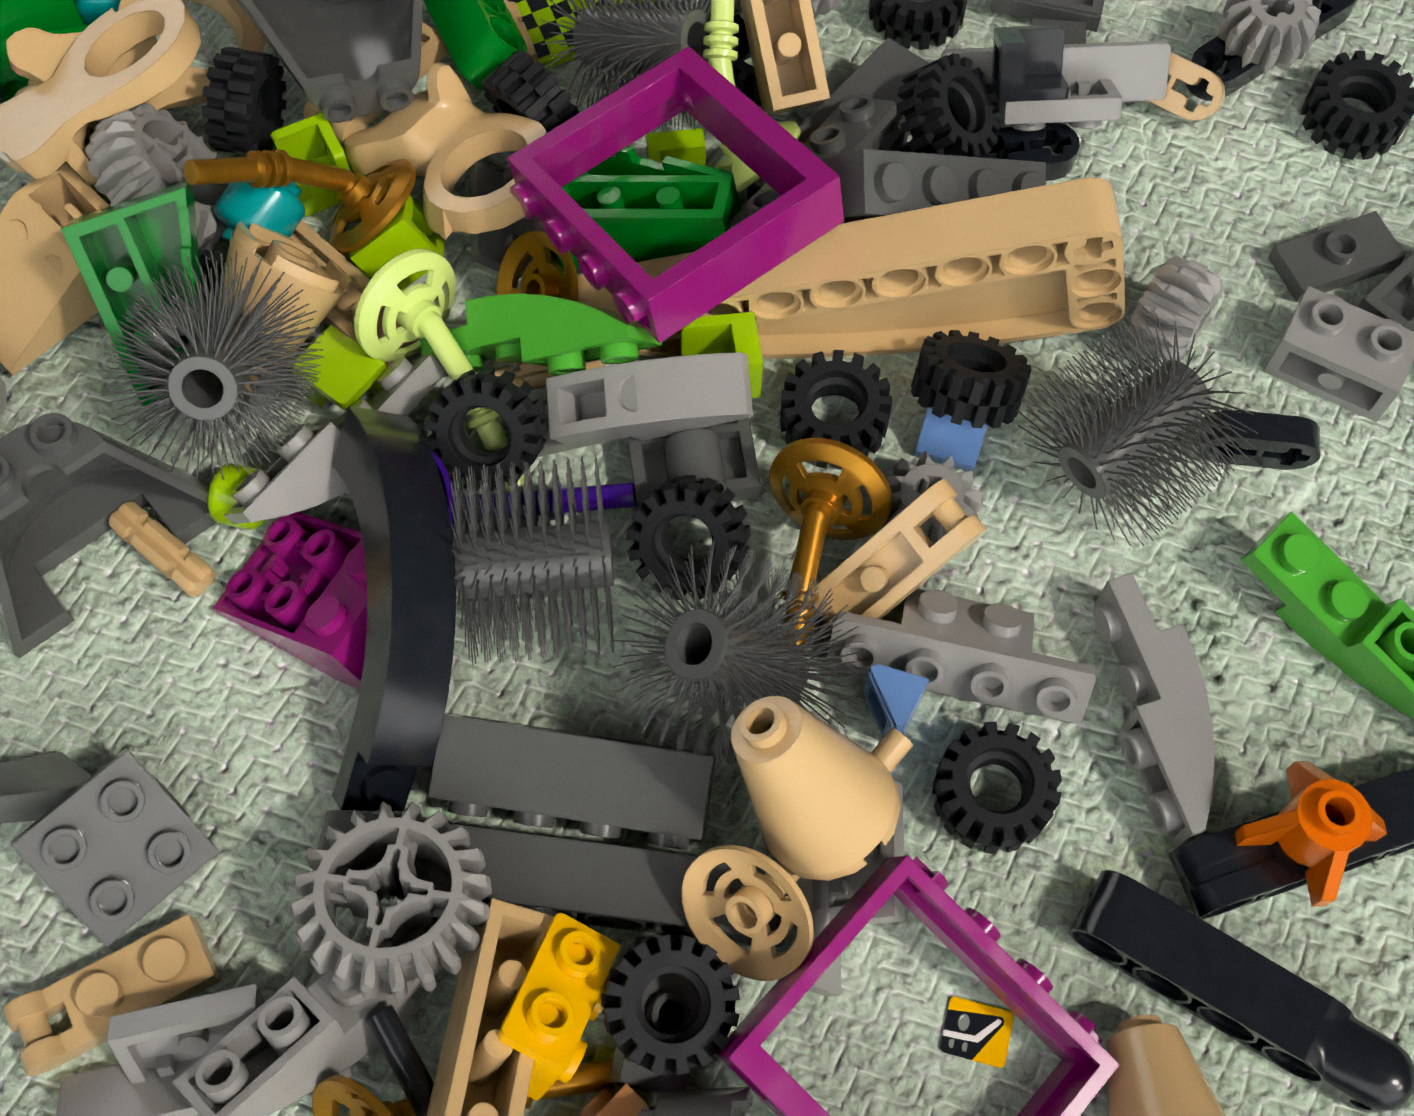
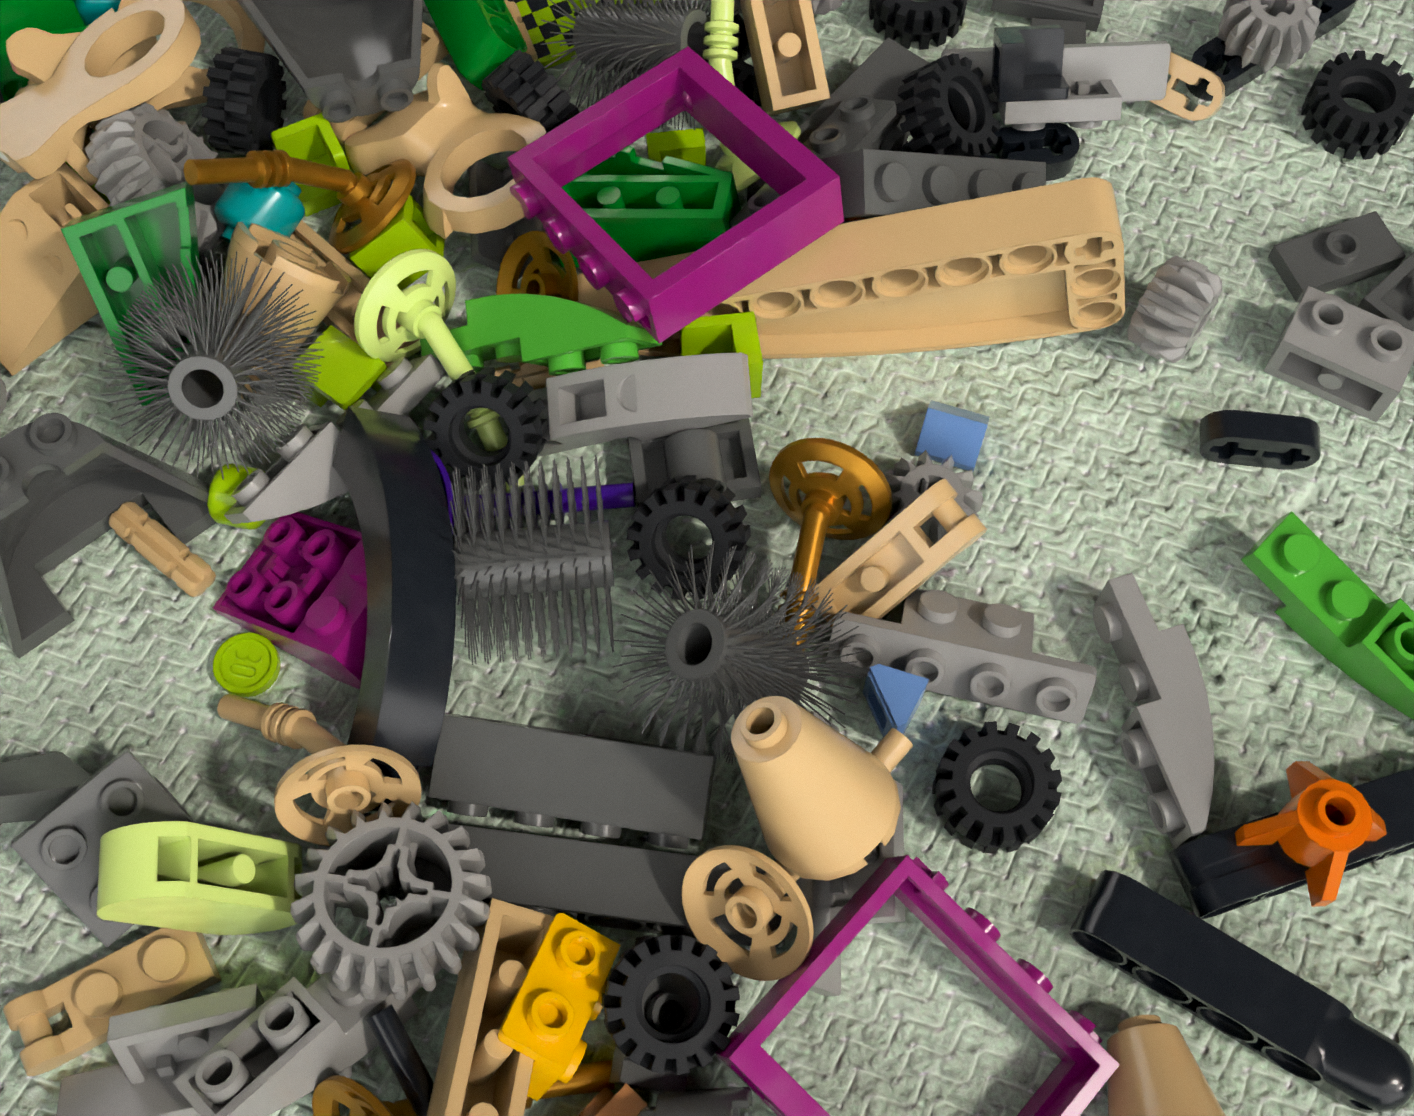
black tyre [780,350,892,469] -> none
black tyre [911,330,1032,428] -> none
sticker [940,997,1014,1068] -> none
dark grey piece [1017,311,1258,546] -> none
none -> yellowish green brick [97,821,302,935]
none -> lime piece [213,633,281,697]
none -> tan dish [217,694,422,846]

